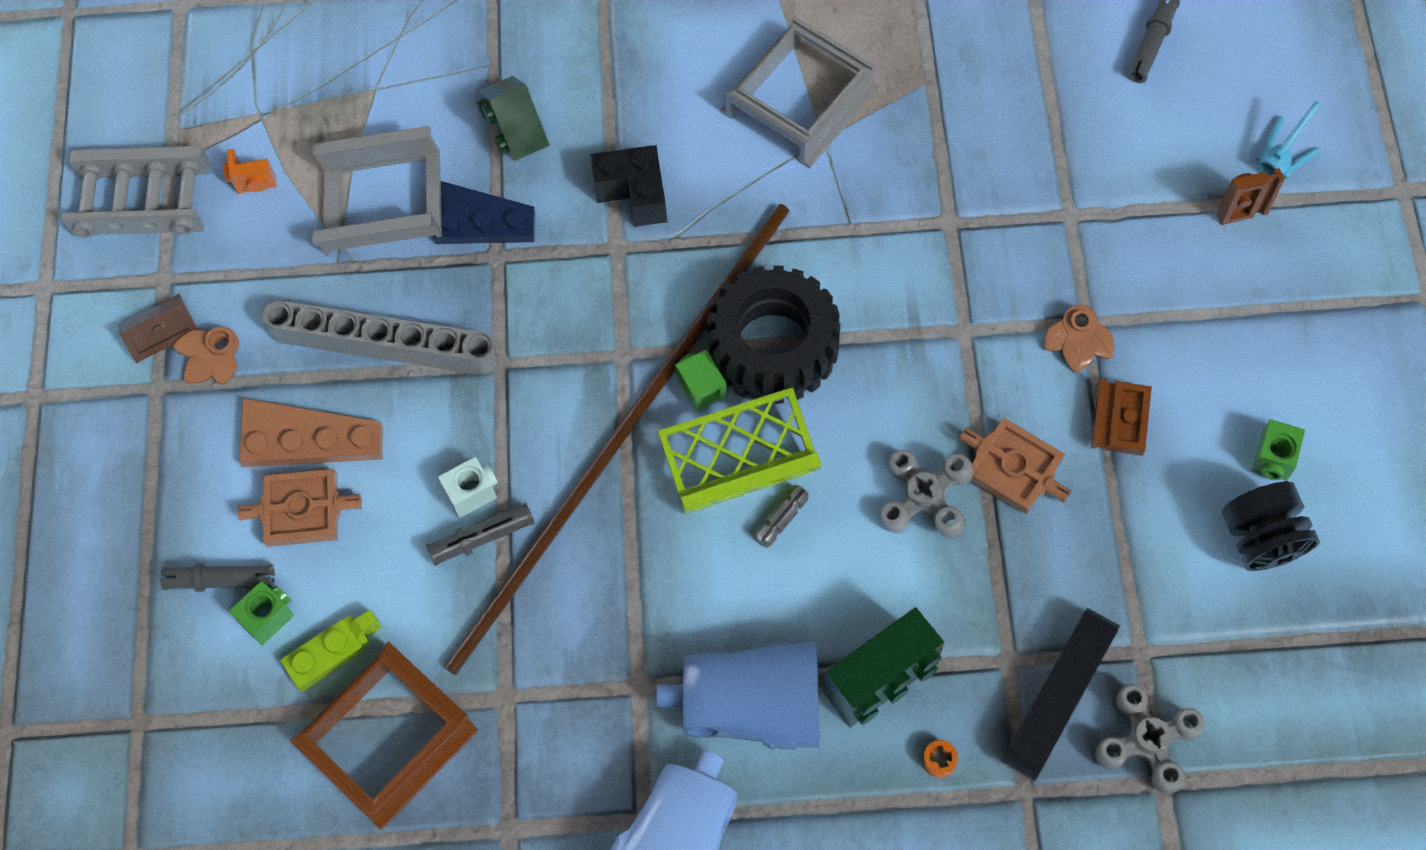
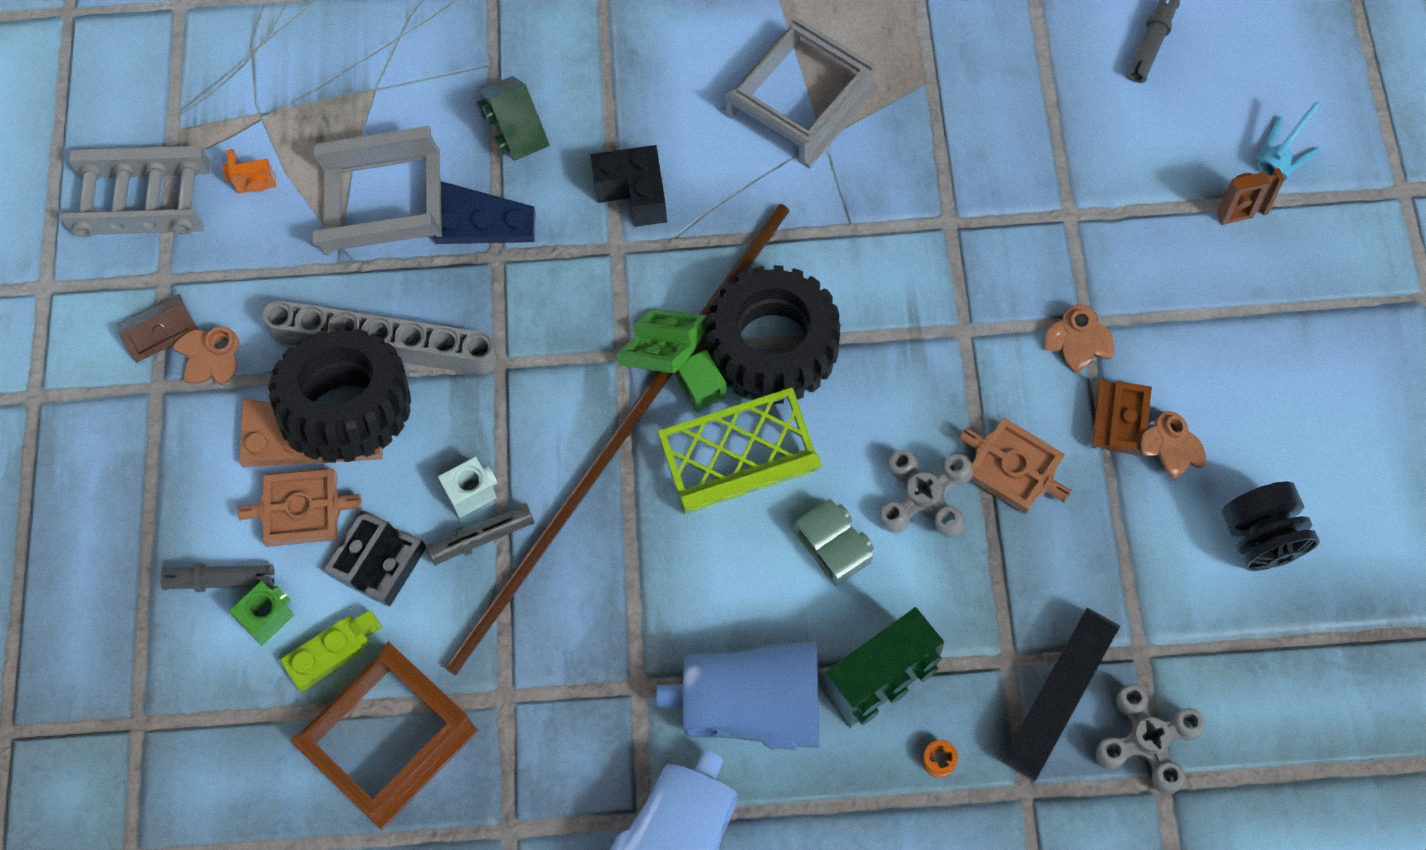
flat silver axle [754,485,809,548] -> none
bright green brick [1252,419,1306,481] -> none
none -> black tyre [268,328,411,463]
none -> black slope [323,511,427,607]
none -> bright green slope [616,309,707,373]
none -> sand green brick [794,499,874,587]
none -> nougat plate [1140,411,1206,479]

